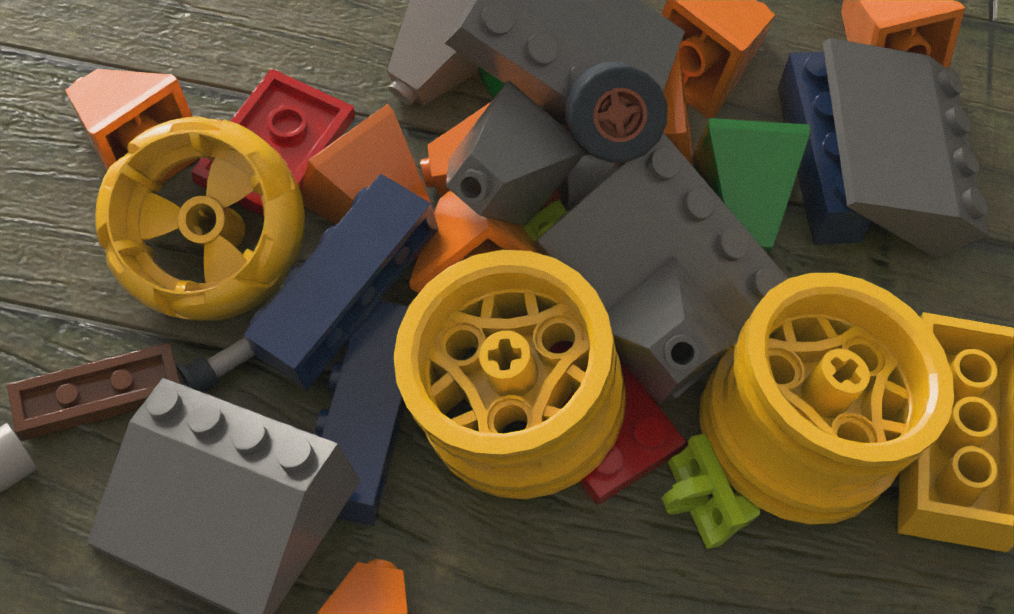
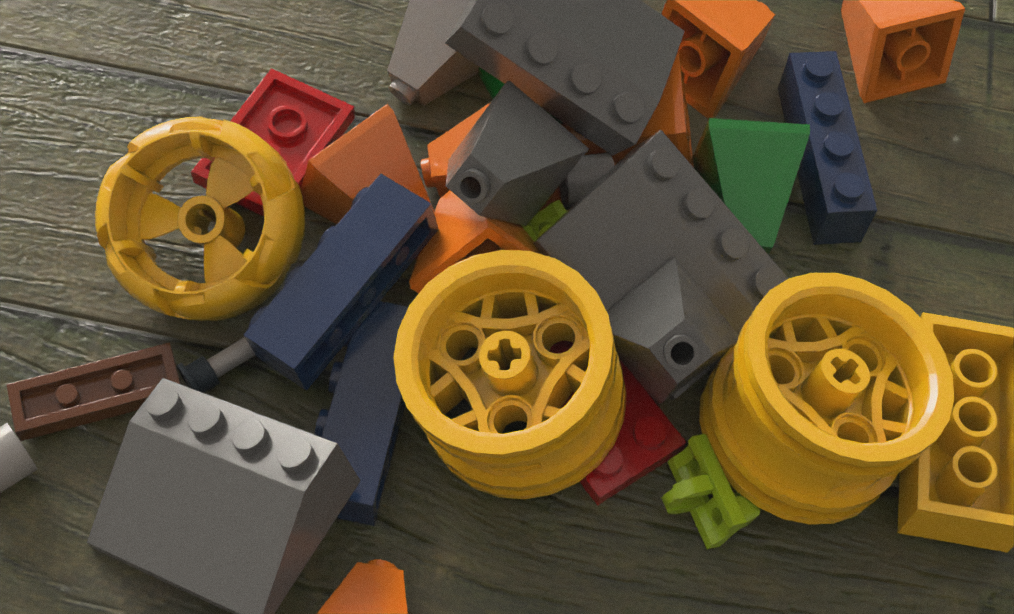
slope [65,69,199,184] -> none
black wheel [565,62,667,163] -> none
dark grey slope [823,38,988,259] -> none

